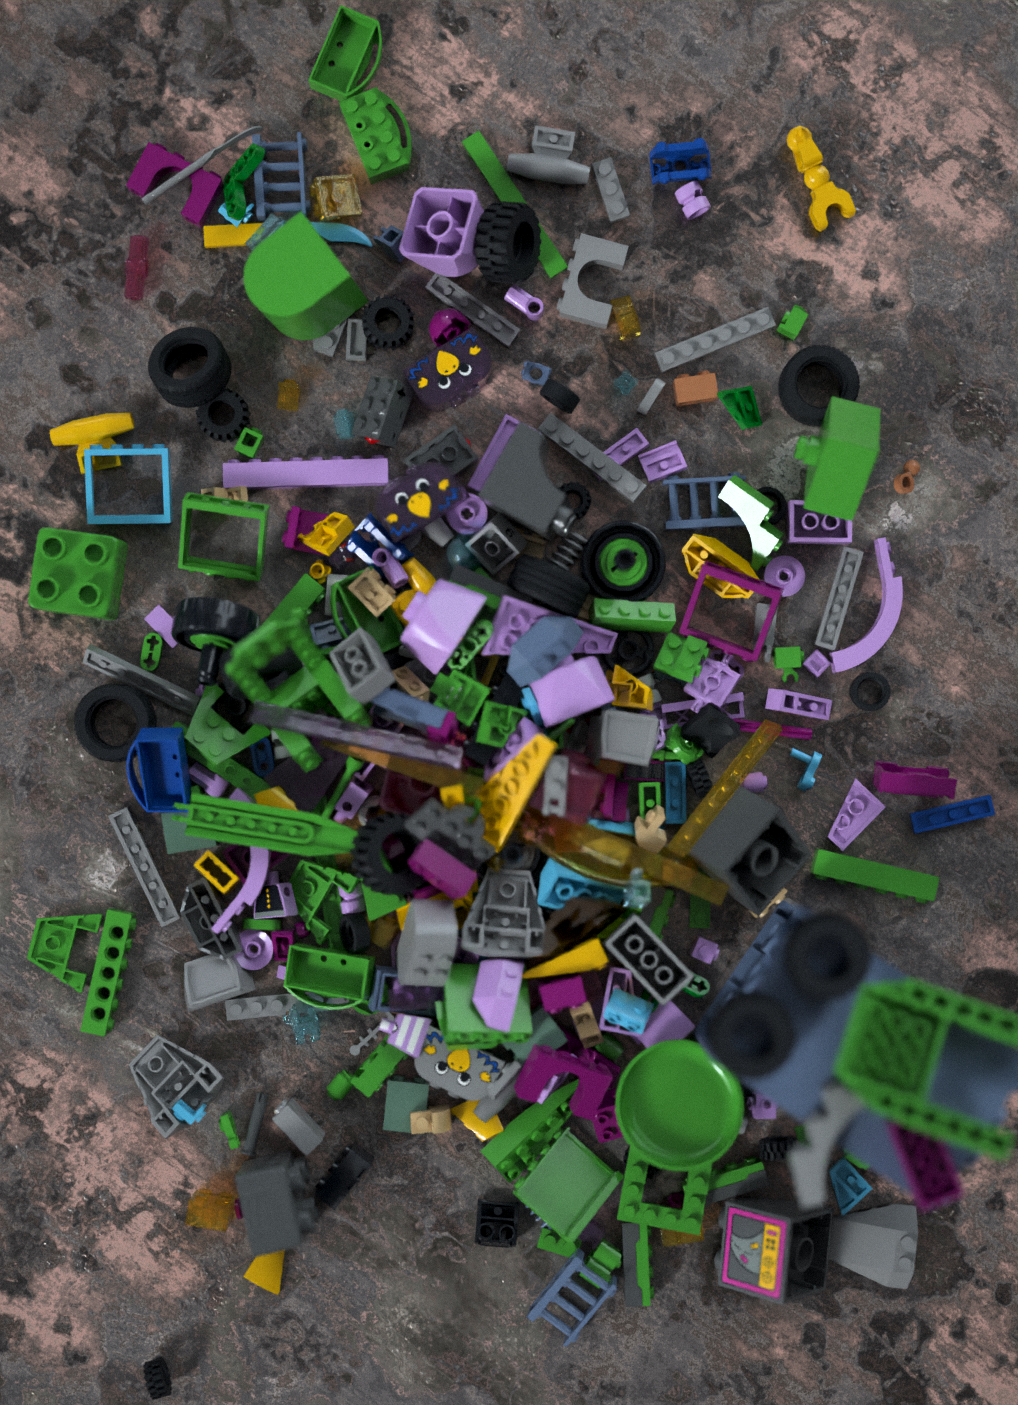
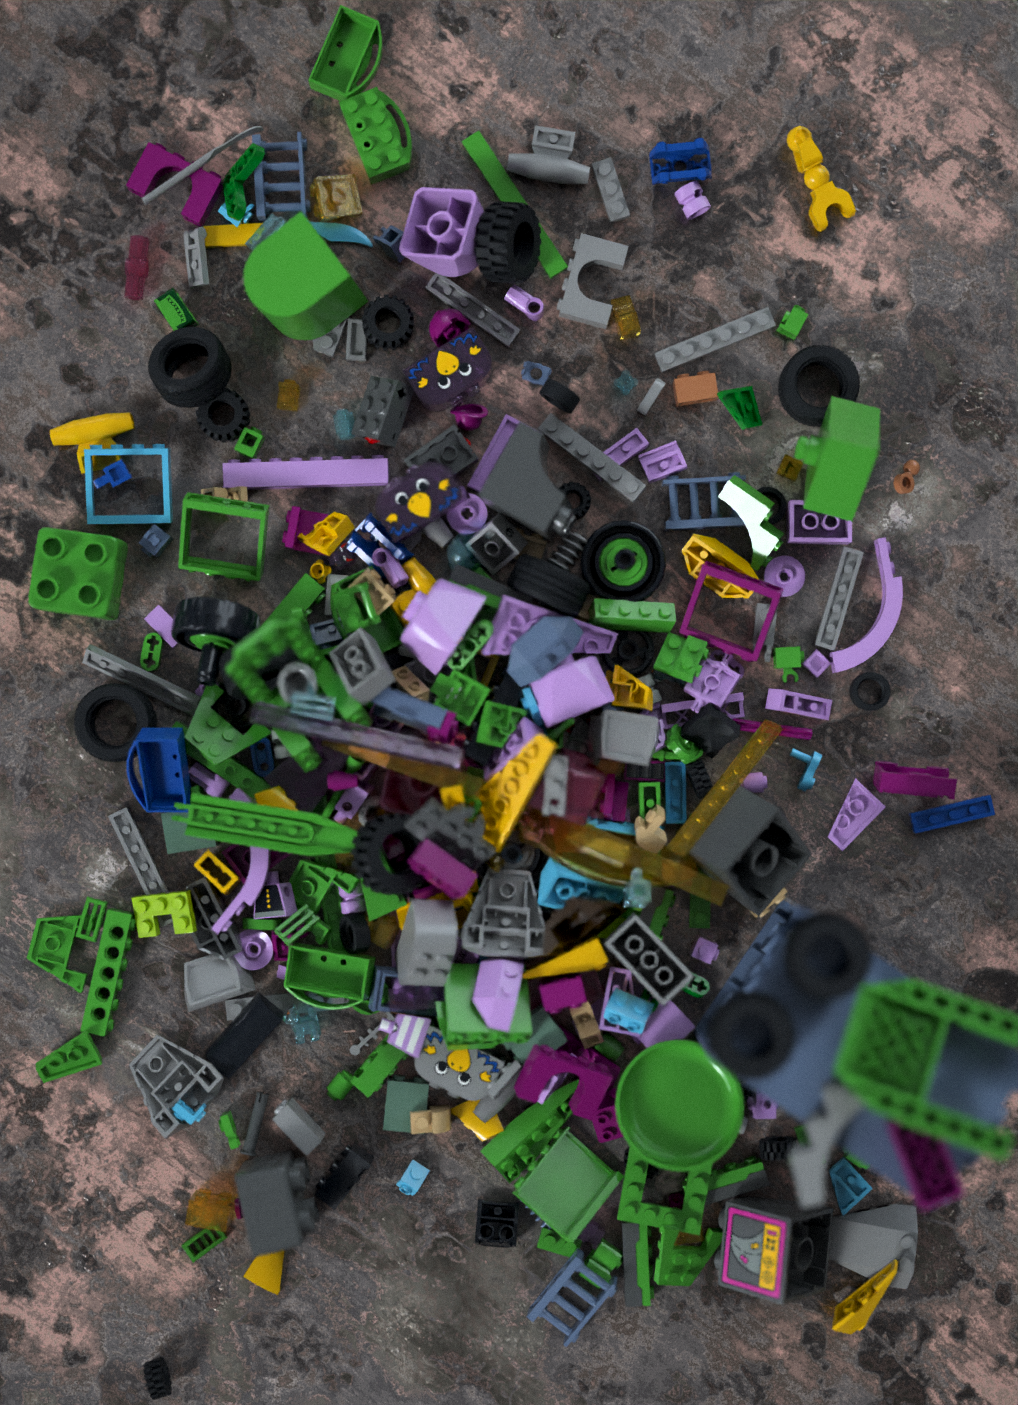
bright green brick [810,848,940,904] -> none
none -> bright green wing [35,1030,102,1083]
none -> bright green tile [75,896,108,942]
none -> blue plate [93,459,132,488]
none -> lime plate [131,890,197,938]
none -> sand blue brick [139,524,173,558]
none -> piece [154,287,199,331]
none -> bright green slope [181,1220,228,1263]
none -> light grey plate [184,227,209,288]
none -> black brick [206,992,284,1079]
none -> bright green tile [275,904,320,947]
none -> light grey hair [277,662,317,704]
none -> clear light blue tile [290,691,336,720]
none -> magenta cone [327,771,359,791]
none -> bright green plate [332,582,381,634]
none -> medium azure bracket [396,1160,430,1196]
none -> magenta hat [450,403,488,431]
none -> bright green wing [654,1224,723,1286]
none -> clear yellow tile [776,454,803,482]
none -> yellow wedge [832,1259,898,1334]

